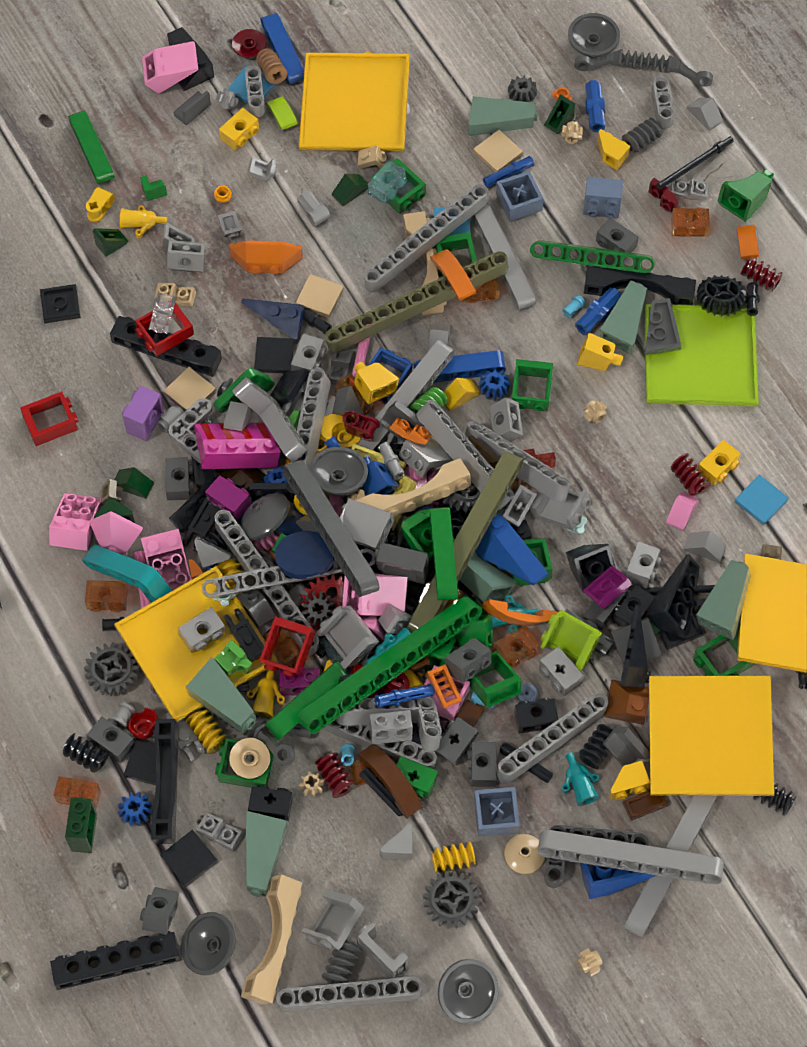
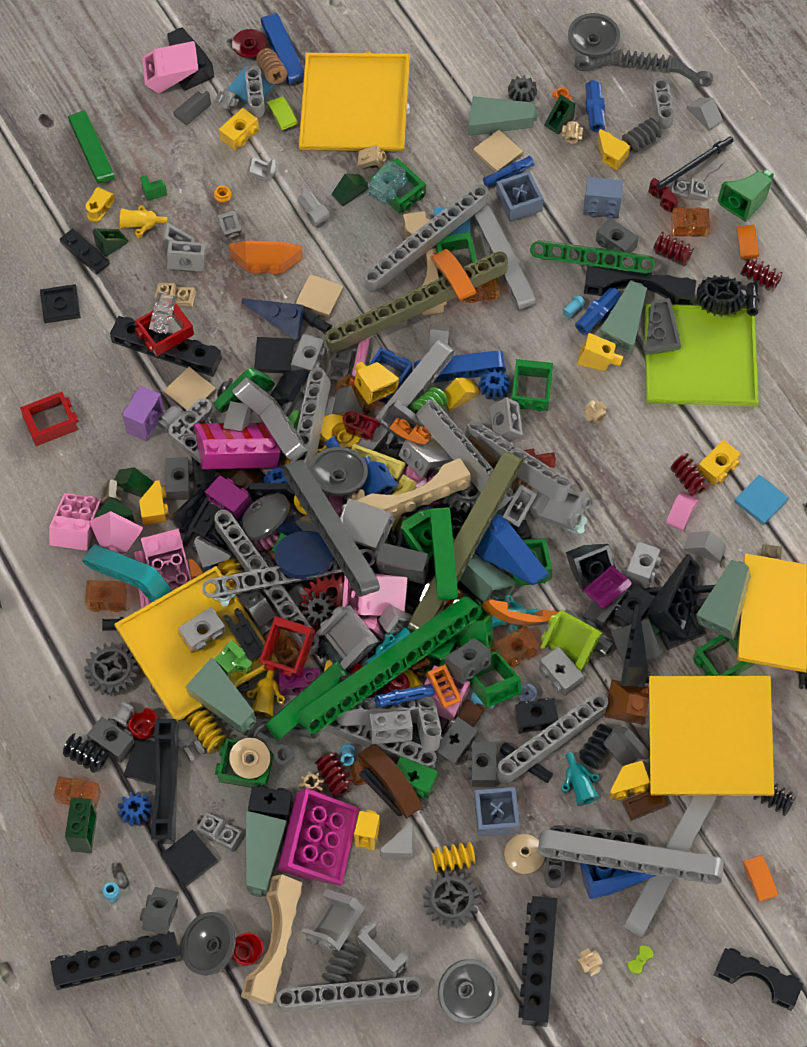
light grey pin [378,442,405,480] -> none
none -> black plate [59,228,110,275]
none -> medium azure pin [102,882,119,902]
none -> yellow slope [139,480,169,526]
none -> red hair [231,932,264,967]
none -> dark pink slope [277,788,359,886]
none -> yellow brick [354,810,380,850]
none -> black brick [518,896,557,1027]
none -> lime piece [627,945,654,974]
none -> dark red piece [653,231,694,266]
none -> black arch [713,948,804,1011]
none -> orange slope [742,855,778,902]

